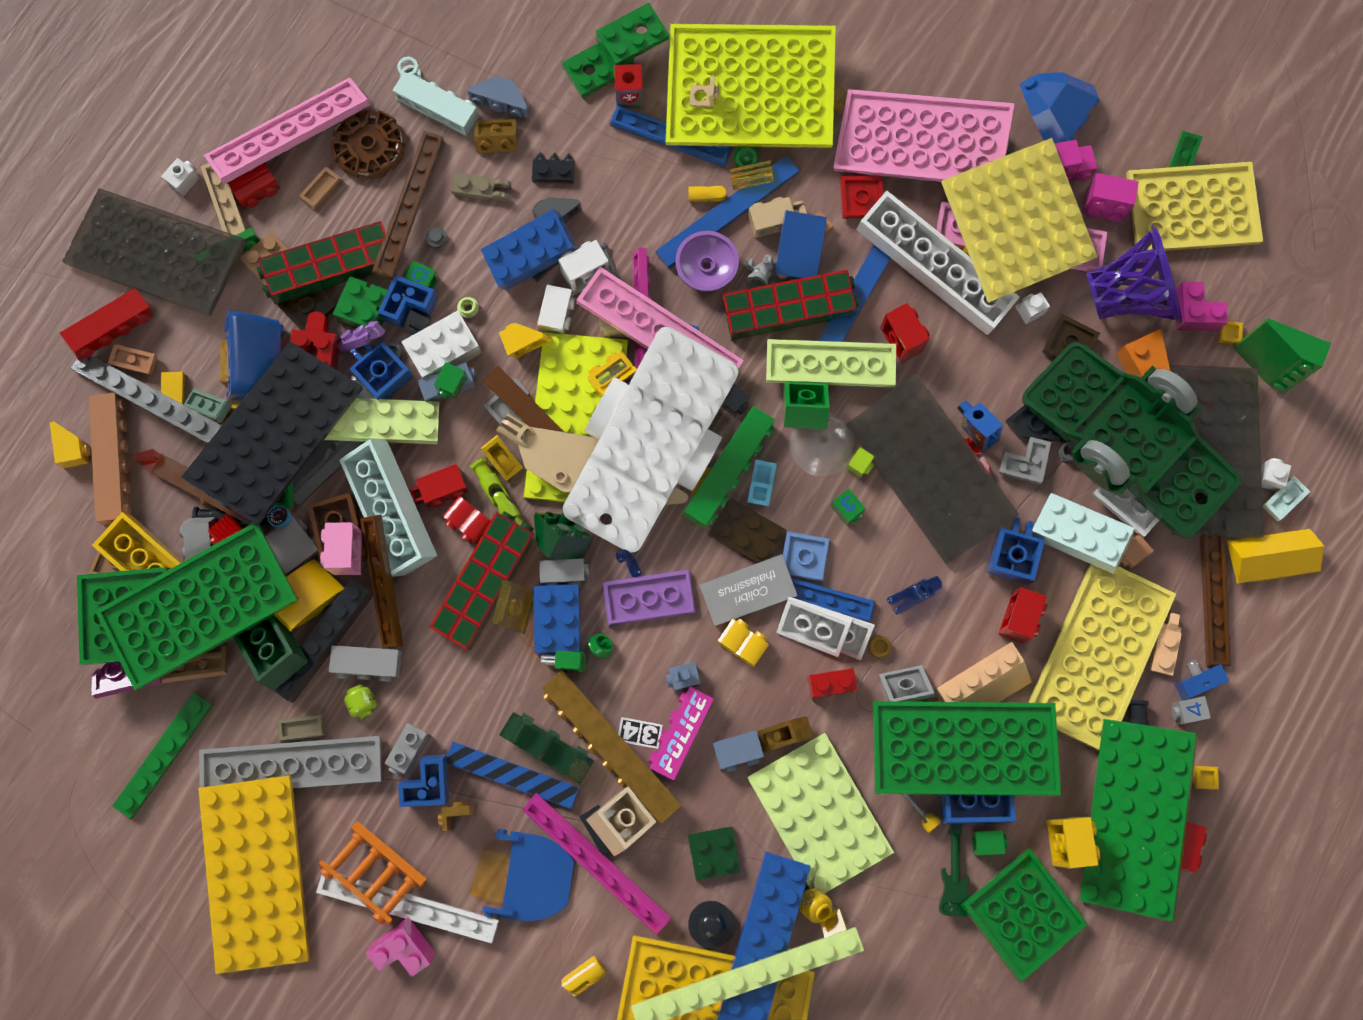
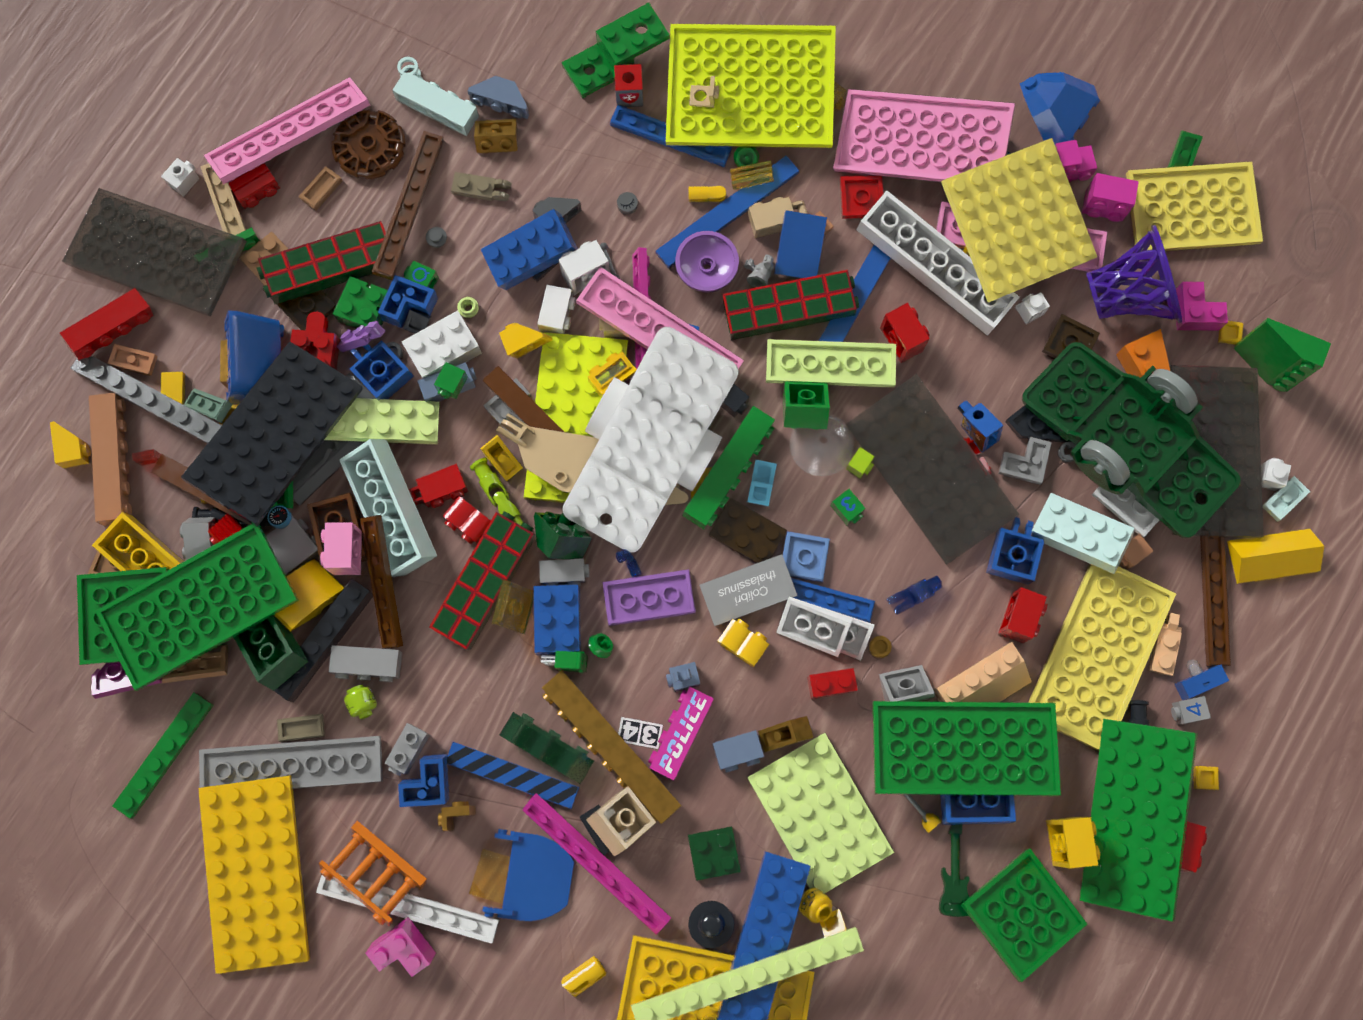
black plate [532,152,575,184] -> none
green brick [971,830,1008,855] -> none
none -> dark grey tile [617,192,638,214]

